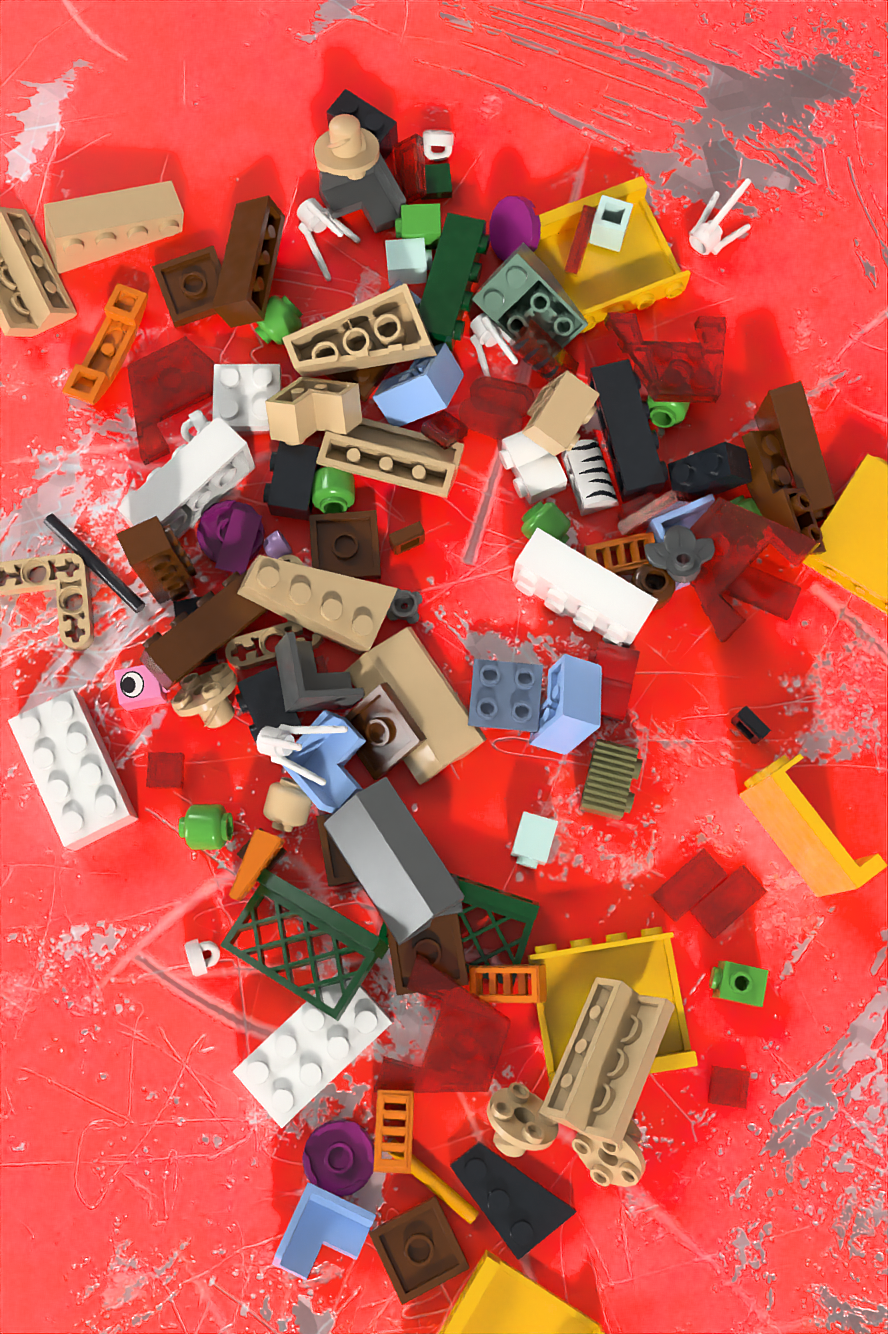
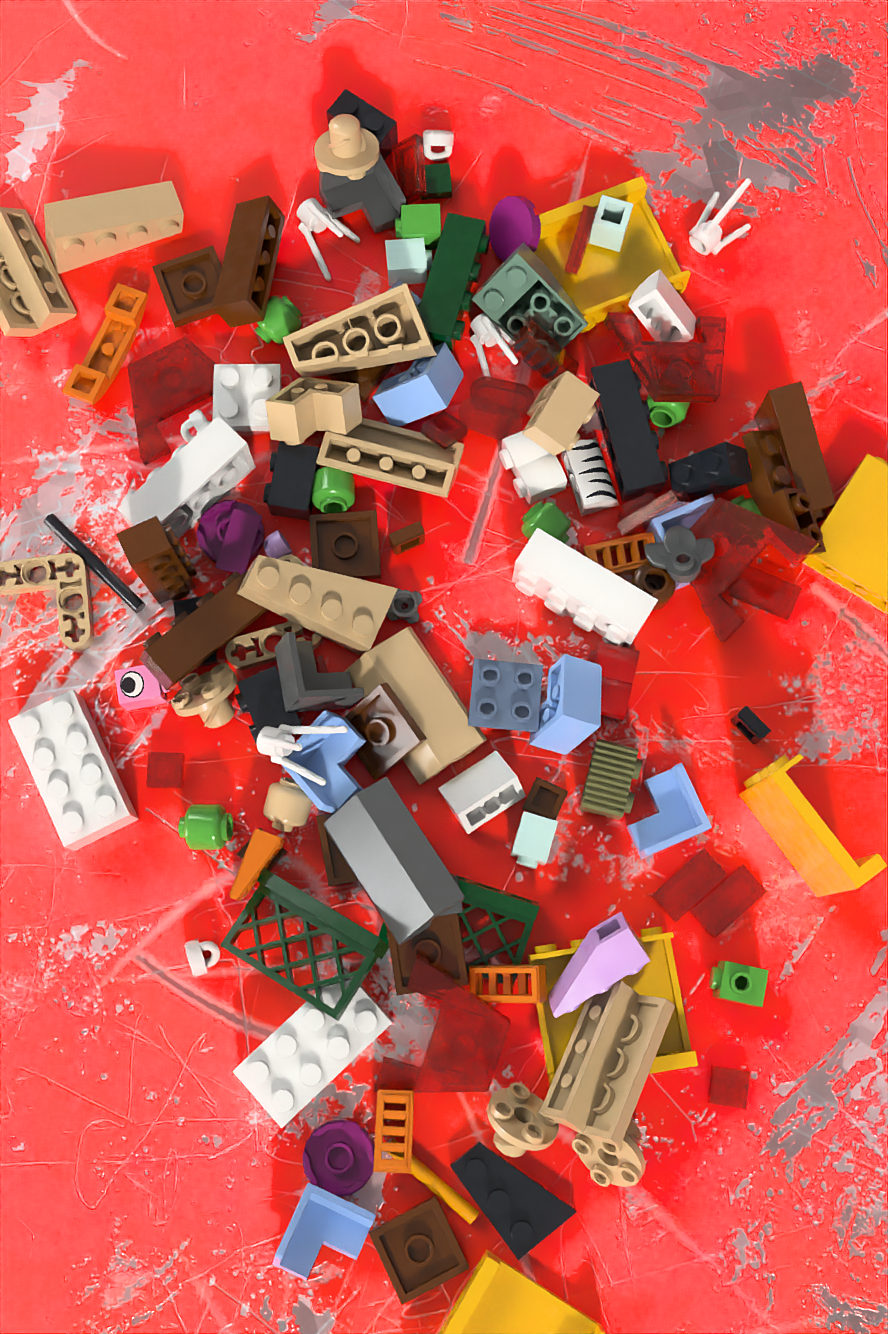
none -> white brick [438,751,526,834]
none -> reddish brown tile [521,777,568,820]
none -> lavender slope [548,911,650,1018]
none -> light blue panel [627,763,712,859]
none -> brick [628,269,696,354]

